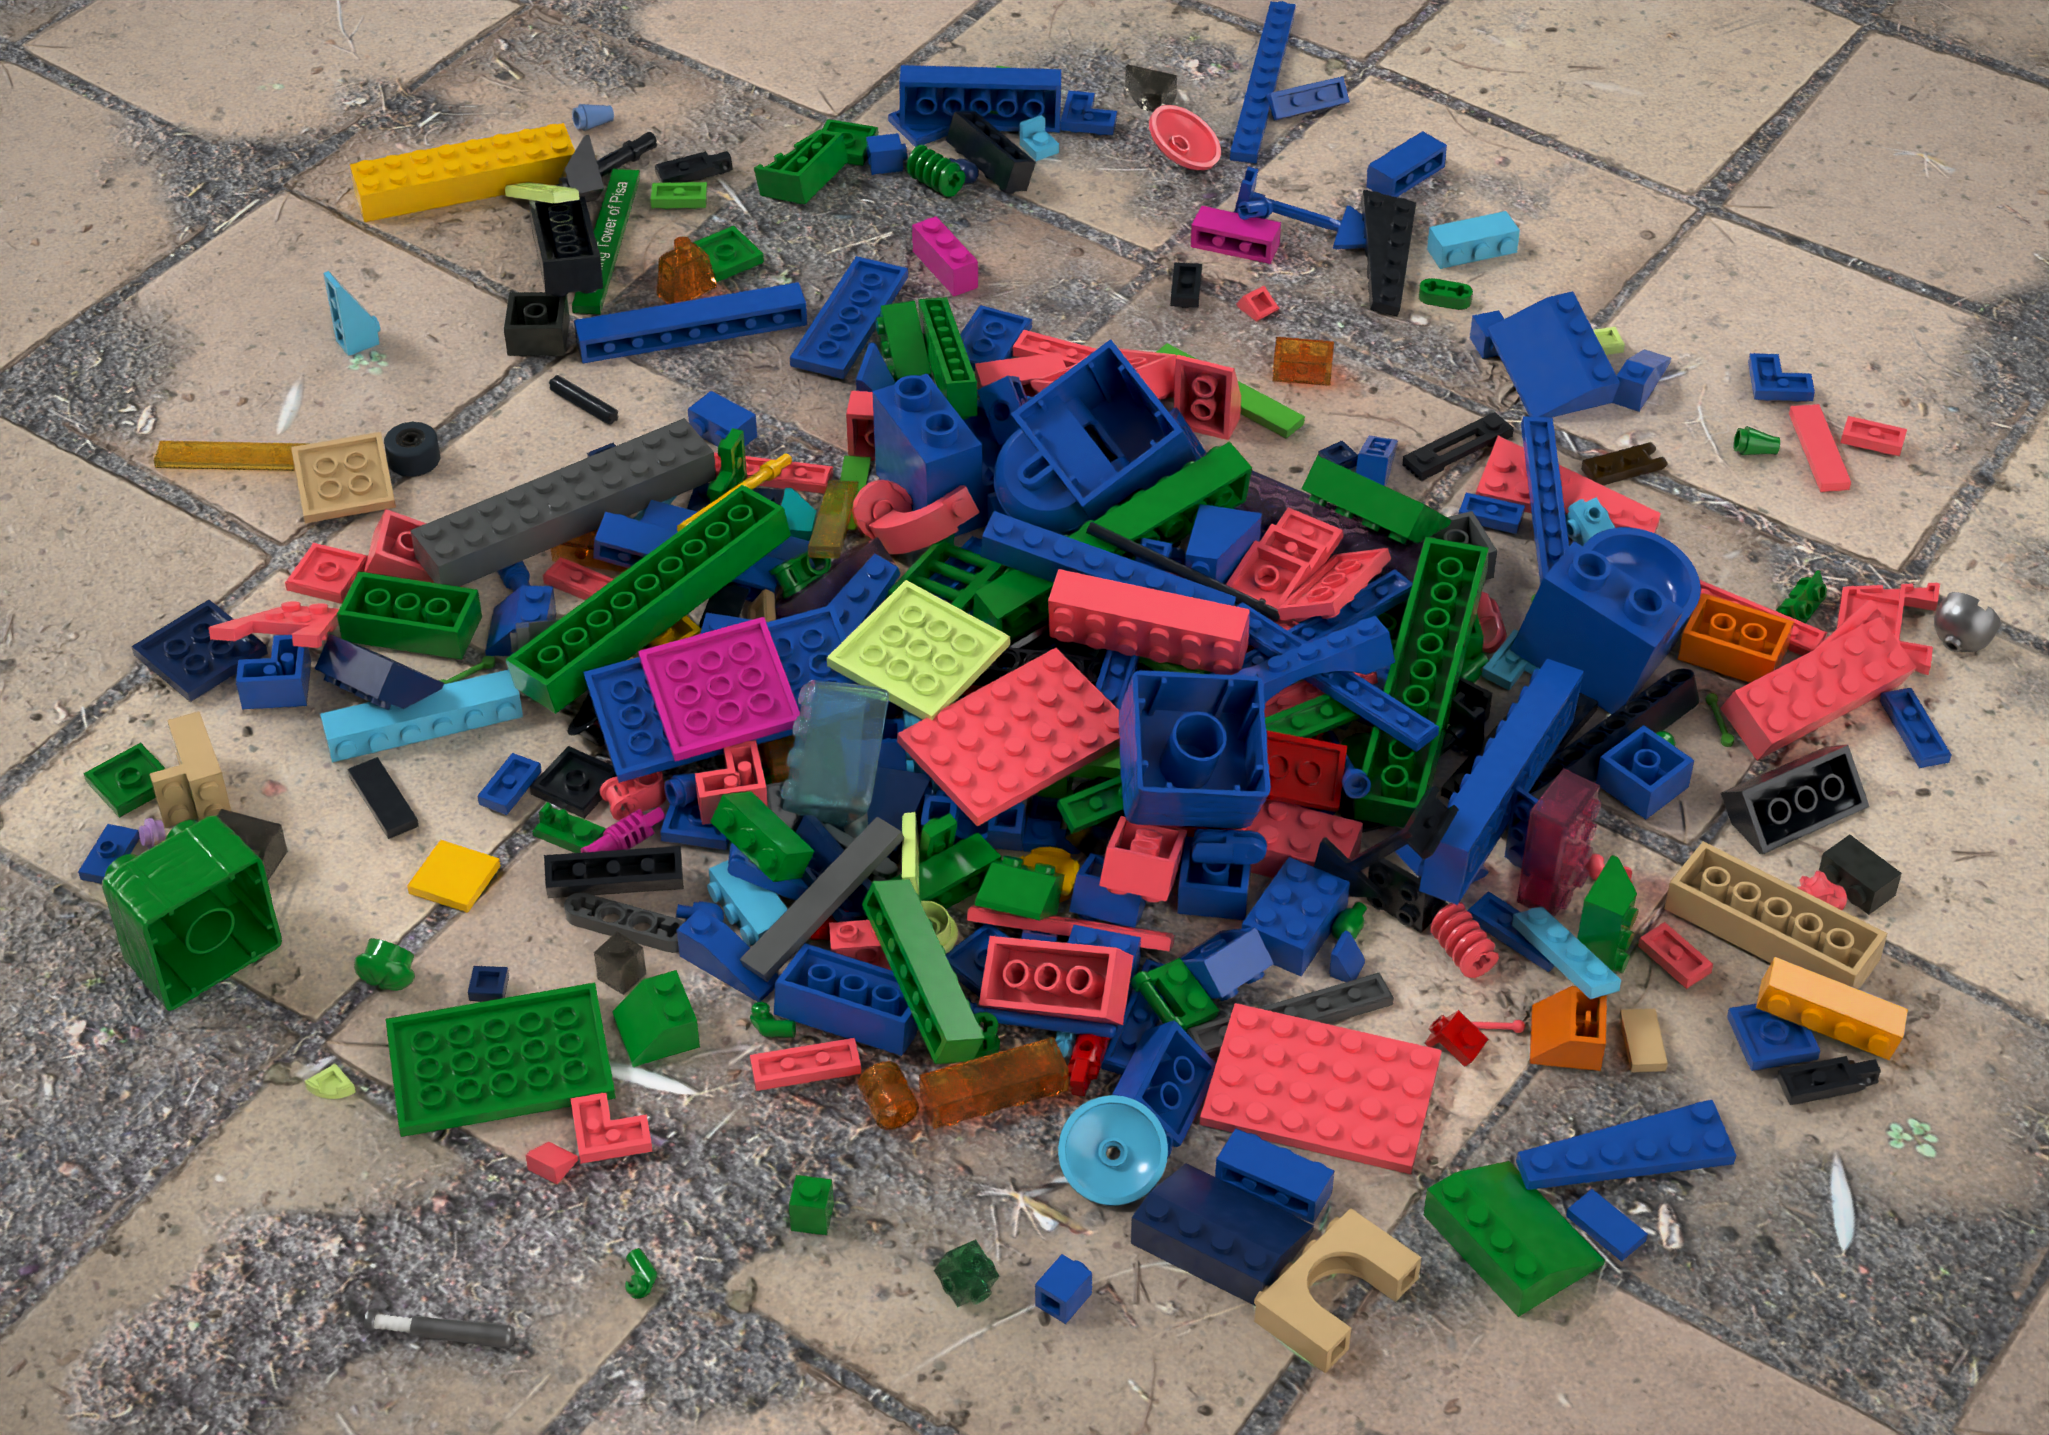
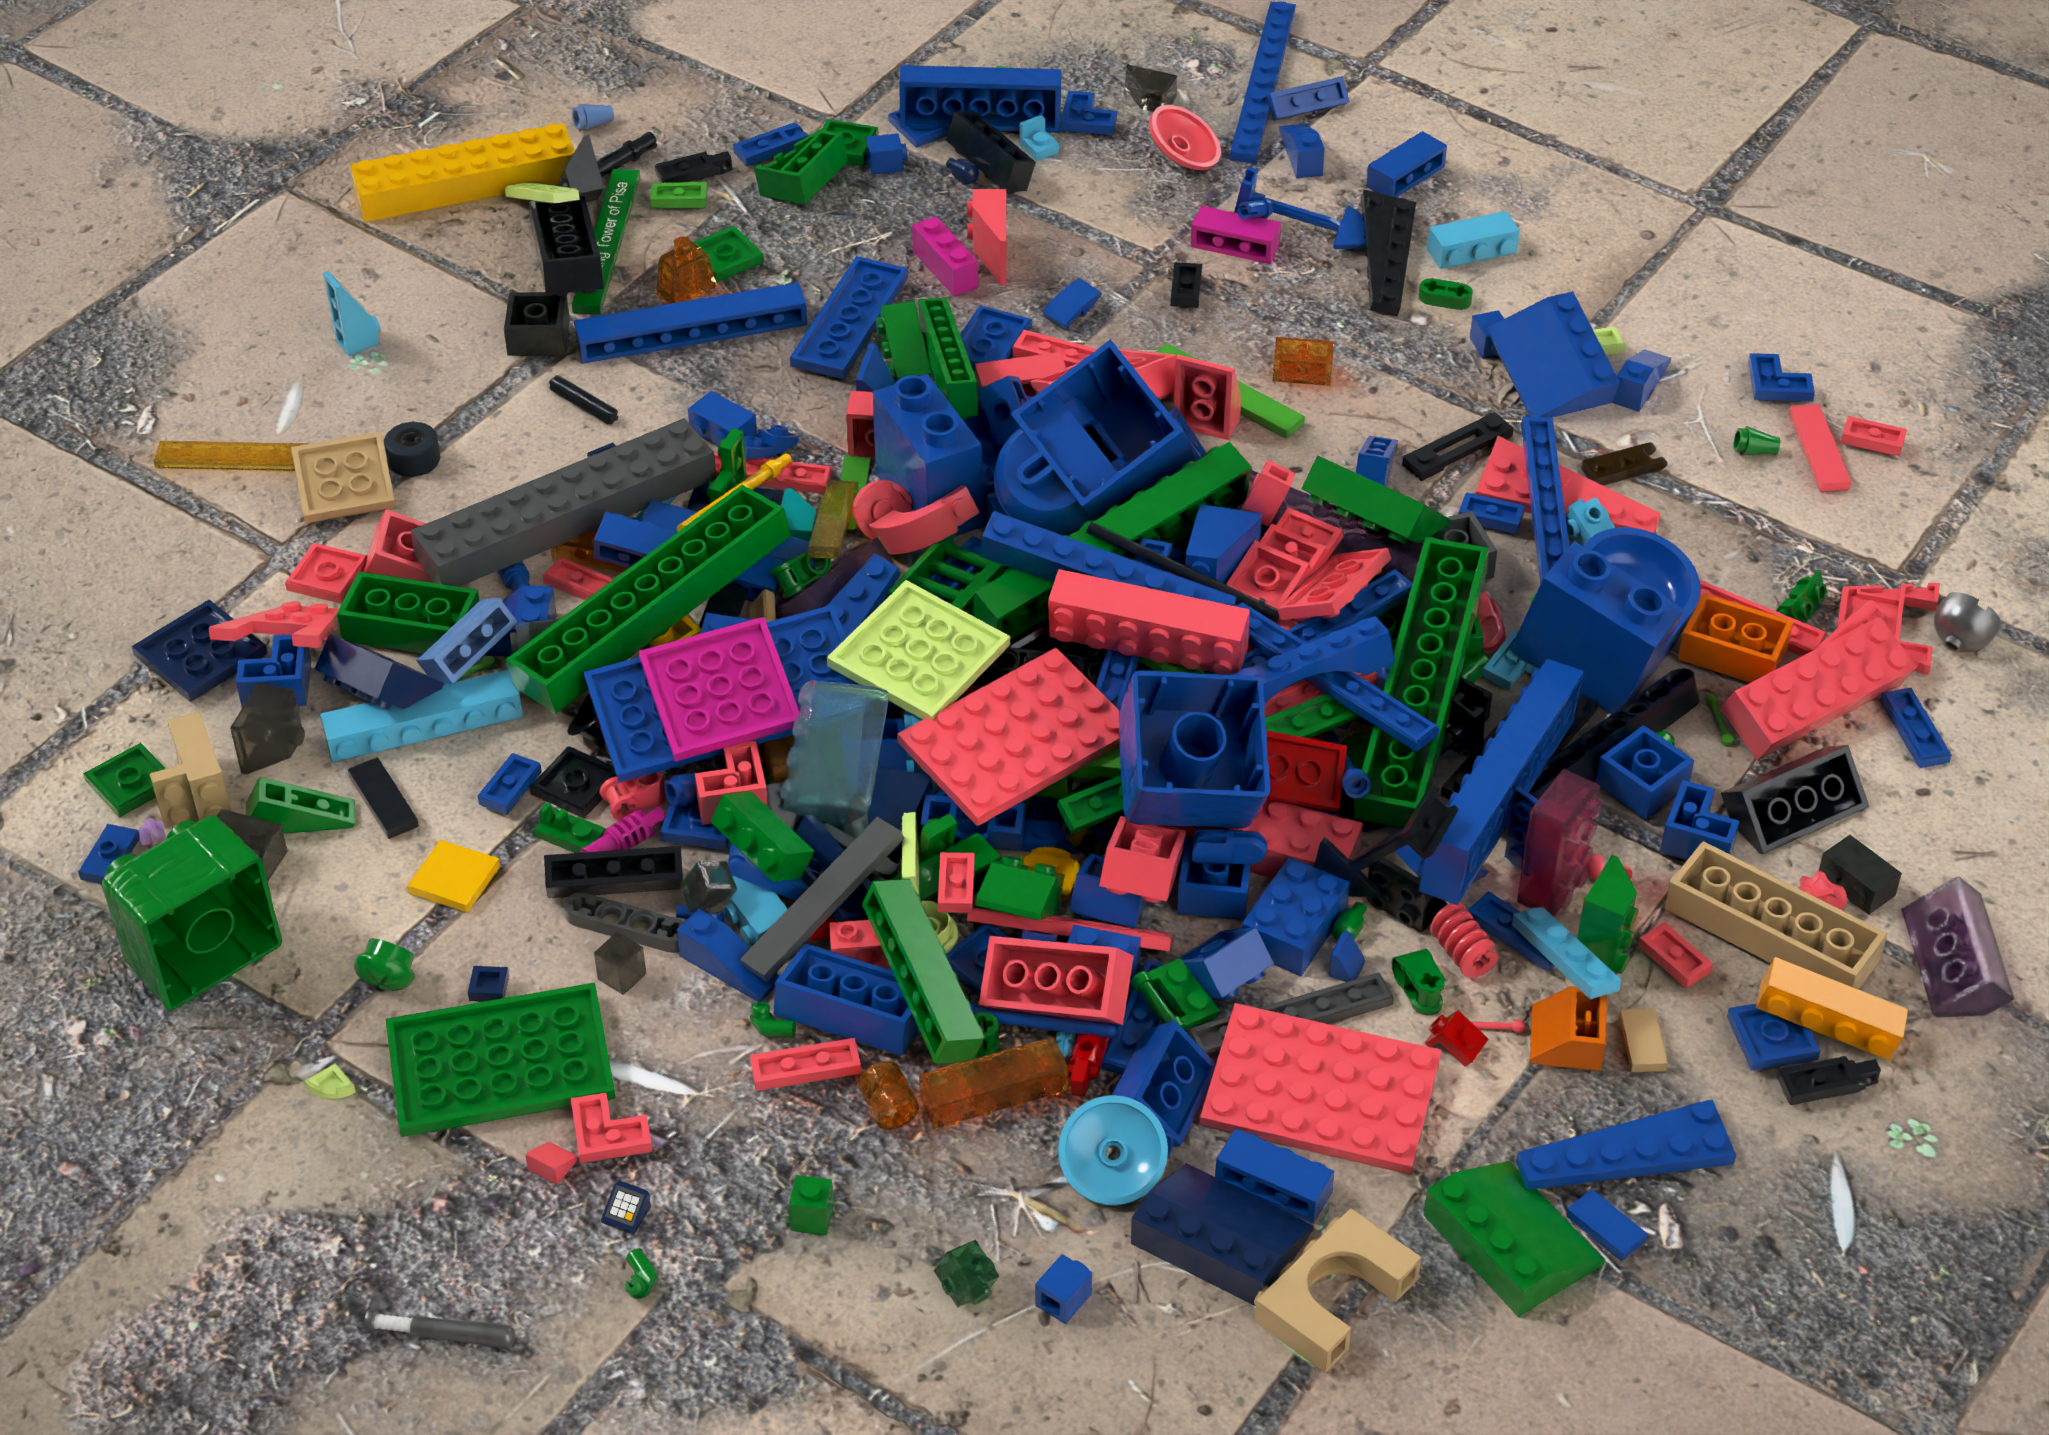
green slope [612,970,700,1067] -> none
green piece [907,144,966,197] -> none
coral slope [1236,286,1280,321] -> none
dark blue tile [1318,441,1358,469] -> none
none -> clear smoke slope [230,683,305,774]
none -> green slope [245,776,355,834]
none -> medium blue brick [416,598,518,685]
none -> slope [601,1180,651,1234]
none -> clear smoke brick [680,861,737,913]
none -> blue plate [733,123,809,167]
none -> blue slope [744,425,799,460]
none -> coral plate [938,852,975,913]
none -> coral slope [967,189,1006,286]
none -> blue slope [1042,278,1102,331]
none -> coral arch [1240,460,1296,526]
none -> blue slope [1279,124,1325,178]
none -> green piece [1392,948,1445,1015]
none -> blue brick [1660,780,1740,860]
none -> clear purple slope [1901,876,2015,1017]

